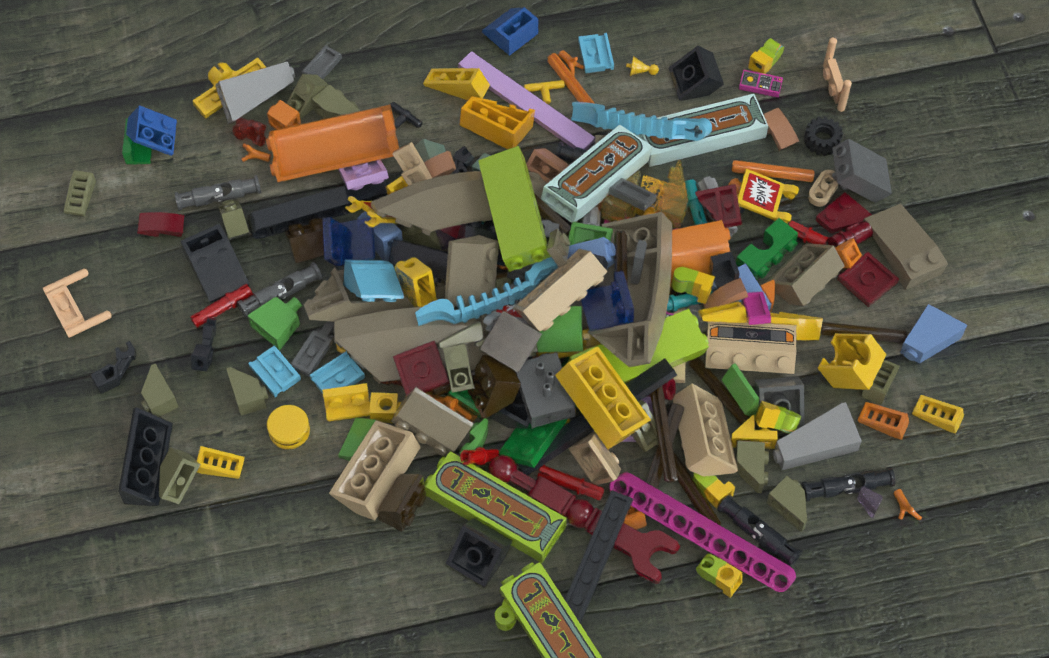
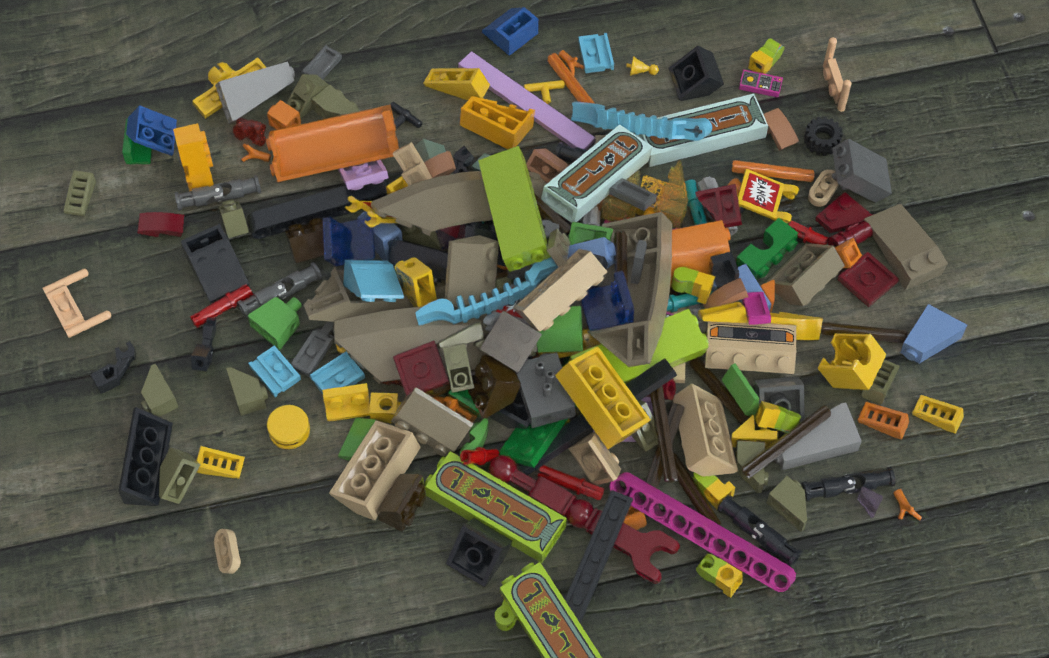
none -> light orange wedge [173,123,214,191]
none -> tan plate [214,529,241,574]
none -> dark brown axle [741,406,831,478]

